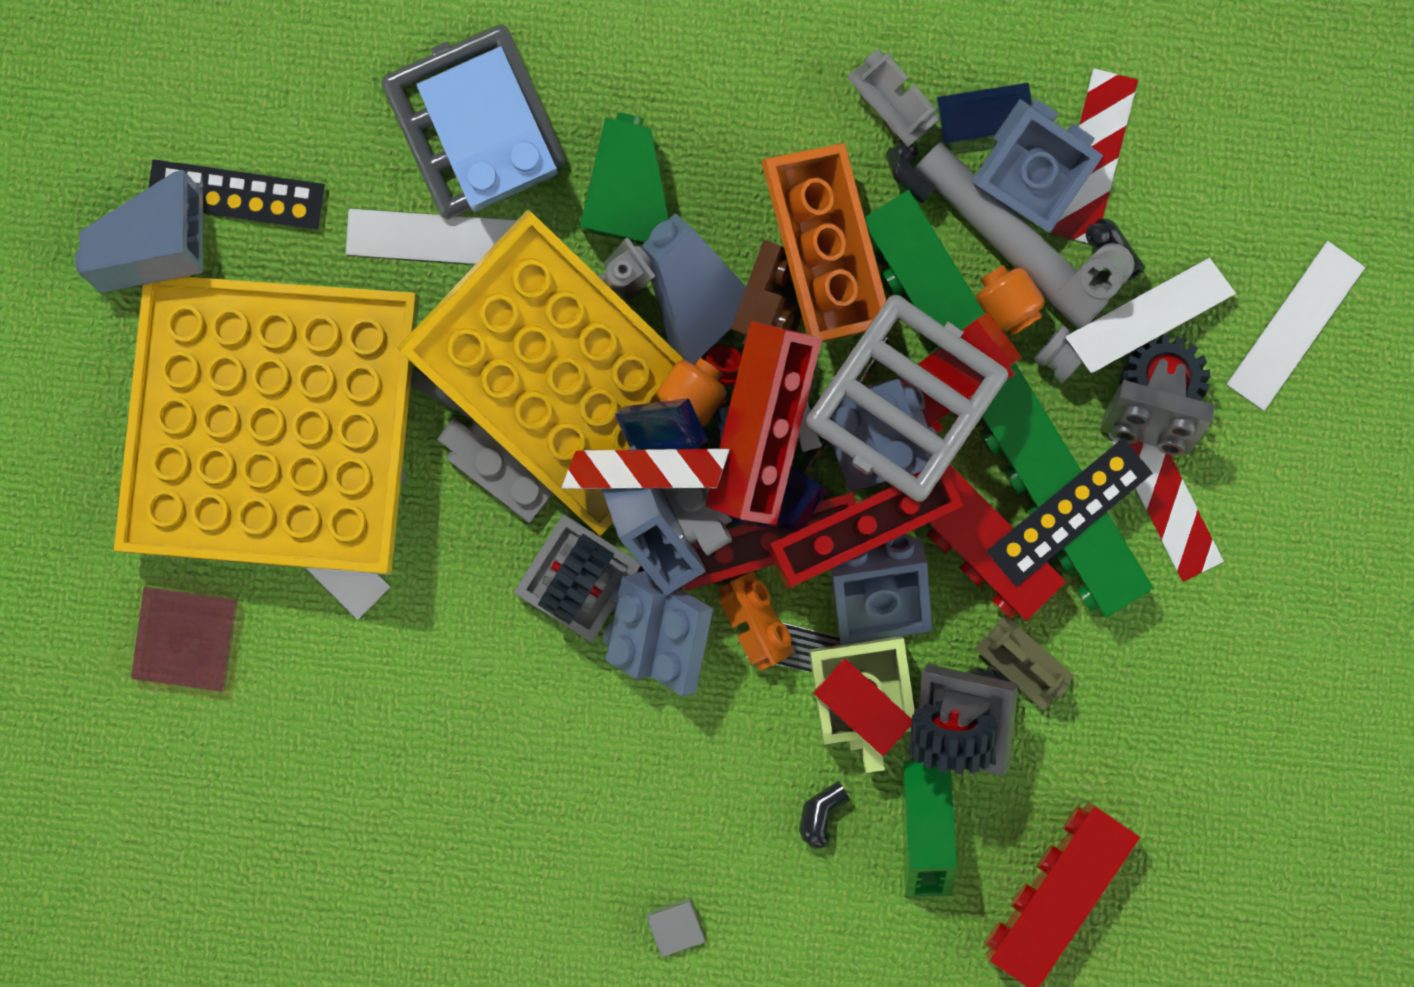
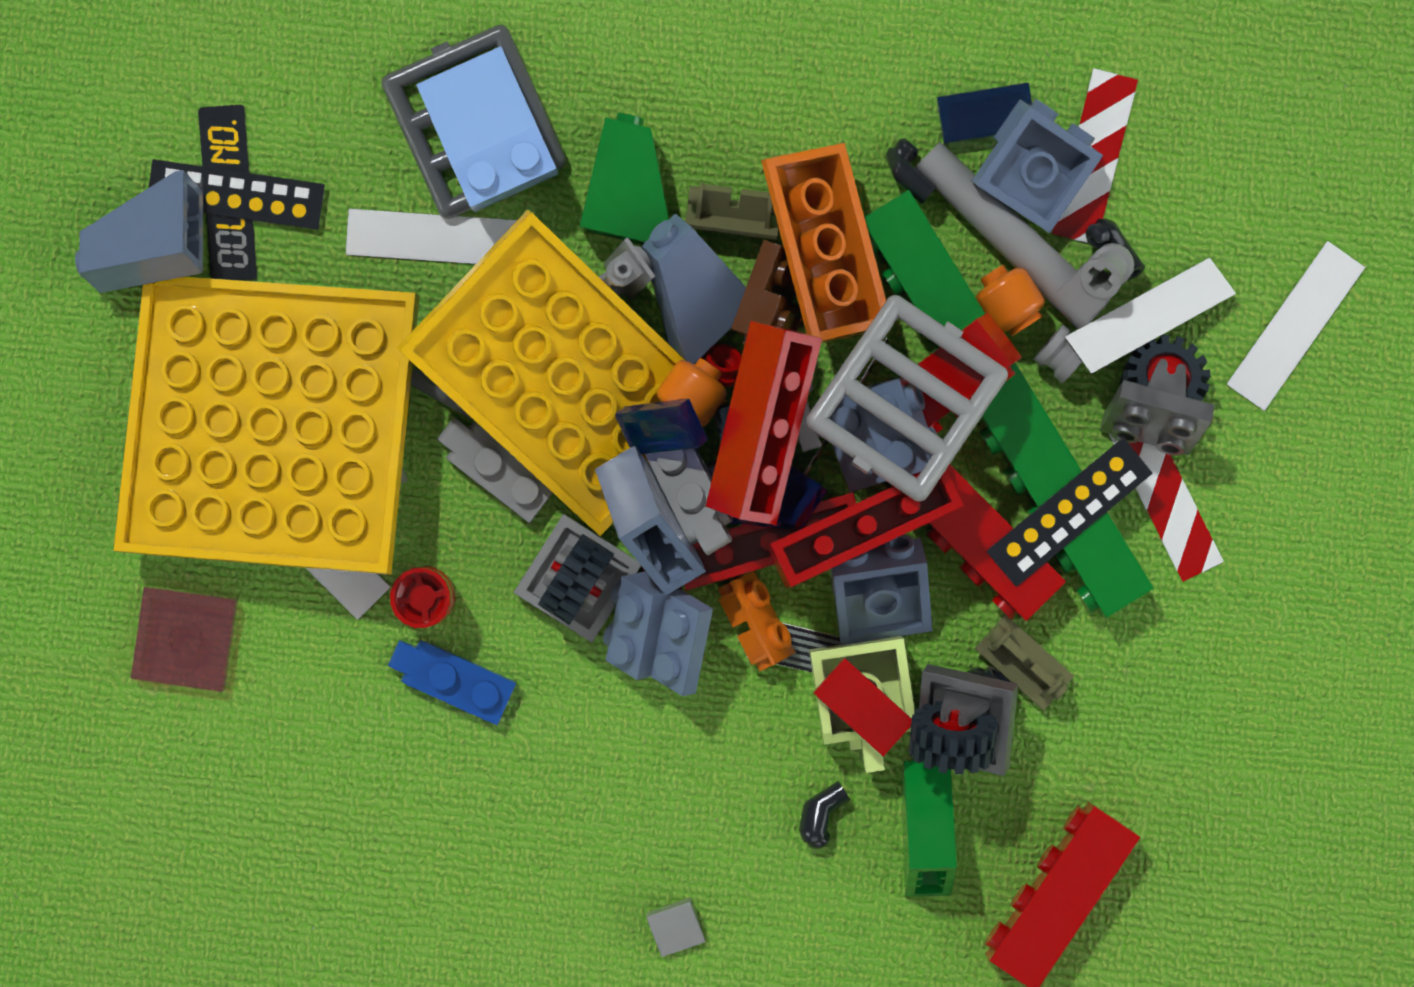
sticker [562,449,730,489] -> none
light grey hinge [847,49,939,147] -> none
none -> black sticker [198,105,257,281]
none -> blue hinge [388,639,517,725]
none -> red wheel [390,566,456,628]
none -> olive hinge [685,182,778,240]

